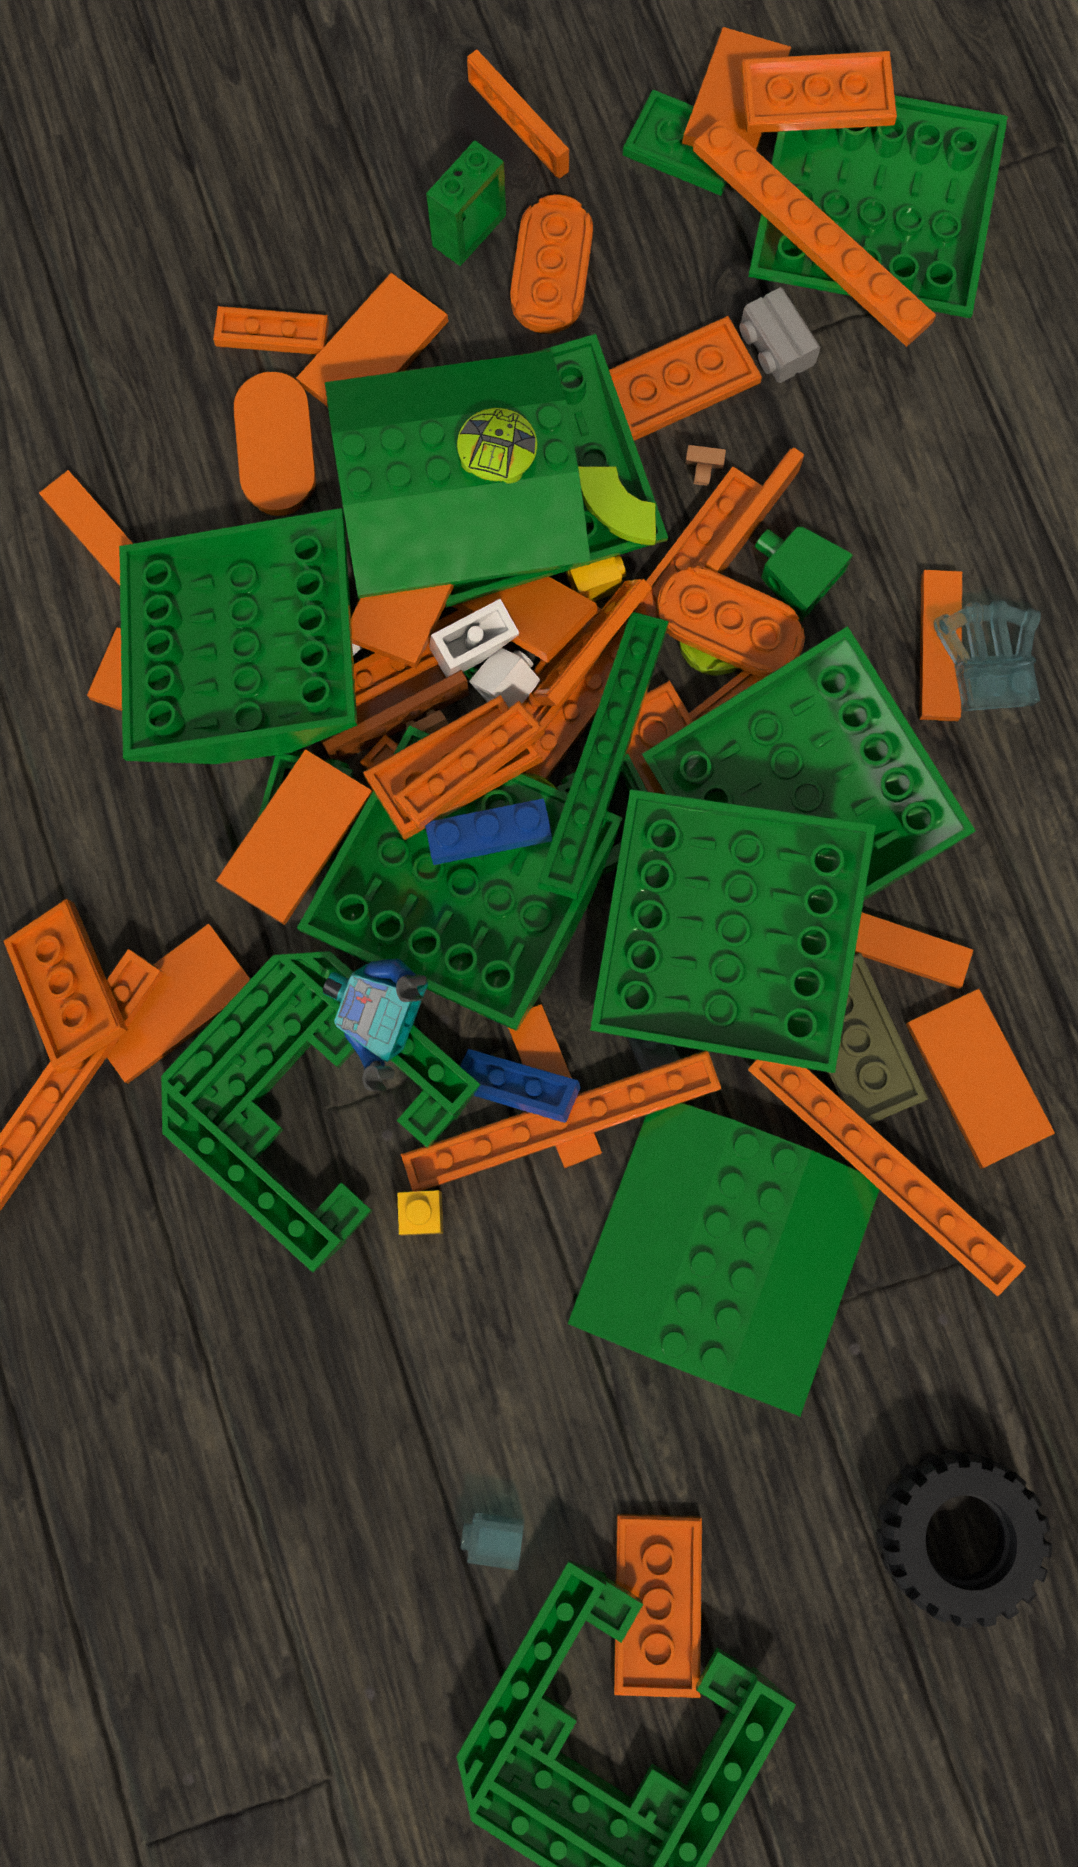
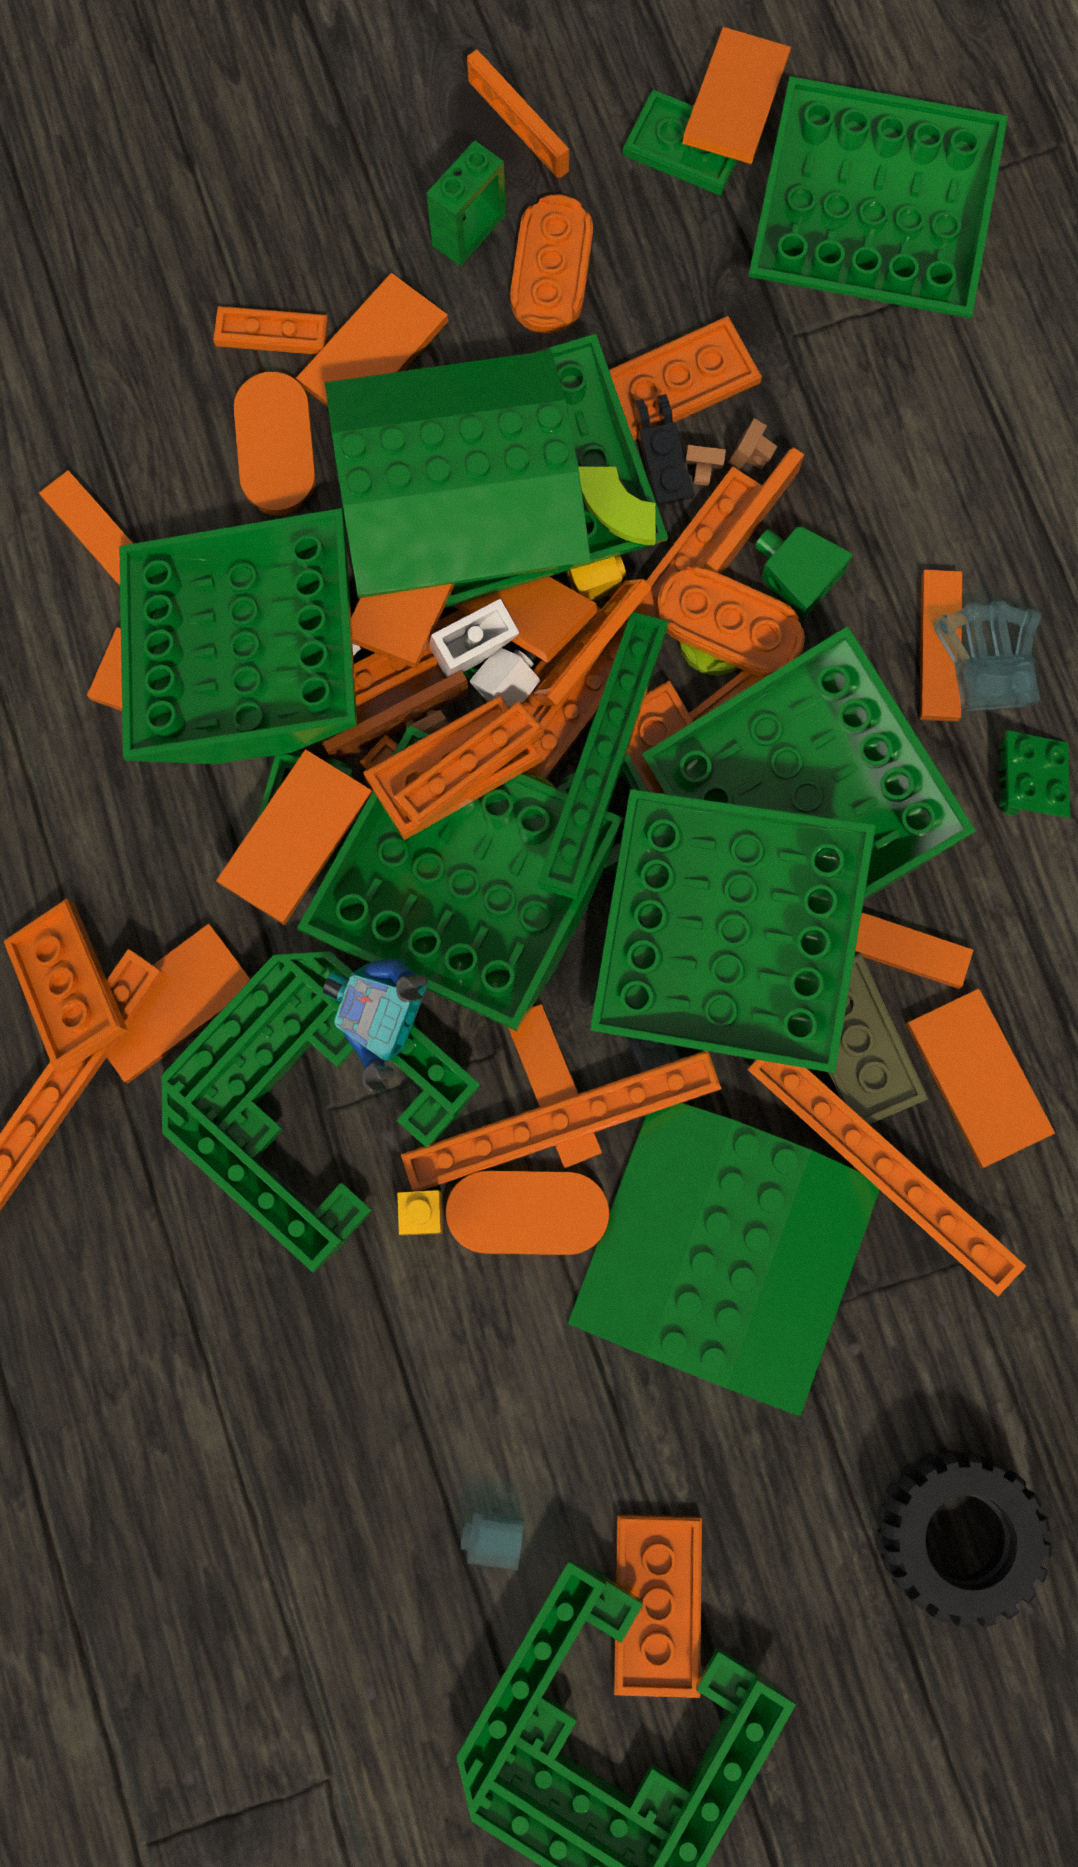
blue plate [425,798,552,865] -> none
lime dish [457,408,537,483] -> none
blue plate [460,1049,581,1123] -> none
orange plate [693,118,936,347] -> none
light grey brick [739,287,821,383] -> none
orange tile [741,51,897,133] -> none
none -> orange tile [446,1171,609,1255]
none -> black hinge [634,394,694,507]
none -> medium nougat tile [727,418,777,471]
none -> green hinge [998,730,1070,818]

